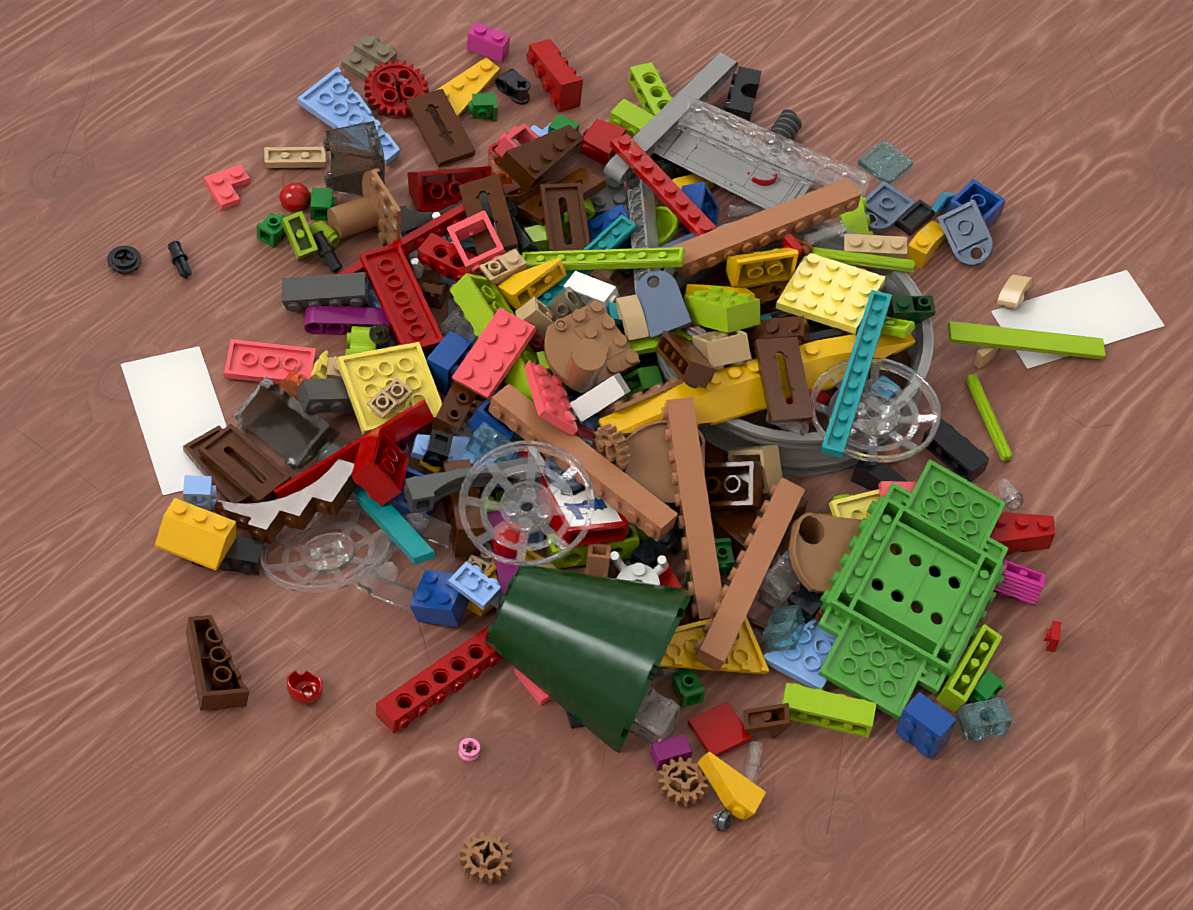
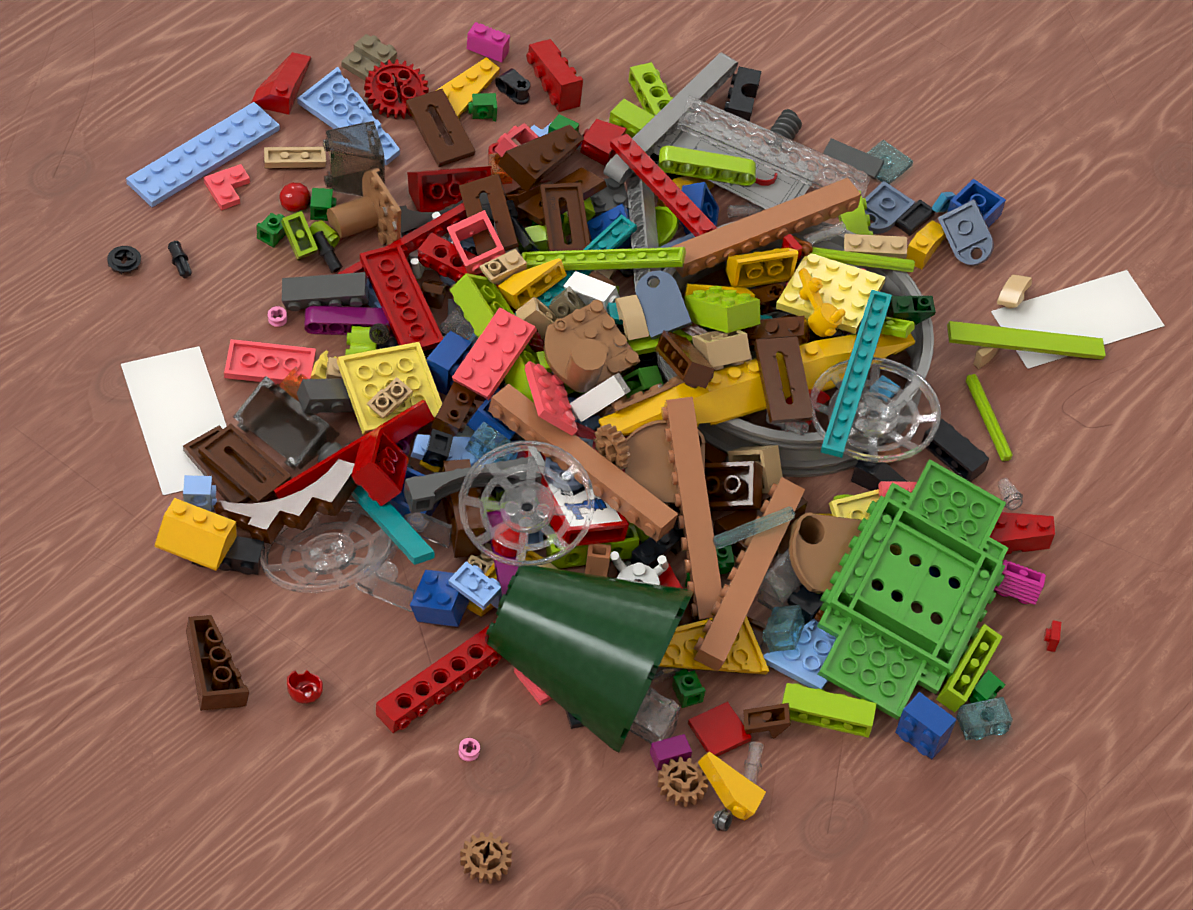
none -> light blue plate [126,102,280,207]
none -> red wedge [251,52,311,115]
none -> bright pink bush [268,306,287,327]
none -> lime beam [659,146,756,186]
none -> clear light blue axle [713,507,795,549]
none -> yellow piece [799,268,846,337]
none -> dark grey tile [822,138,884,180]

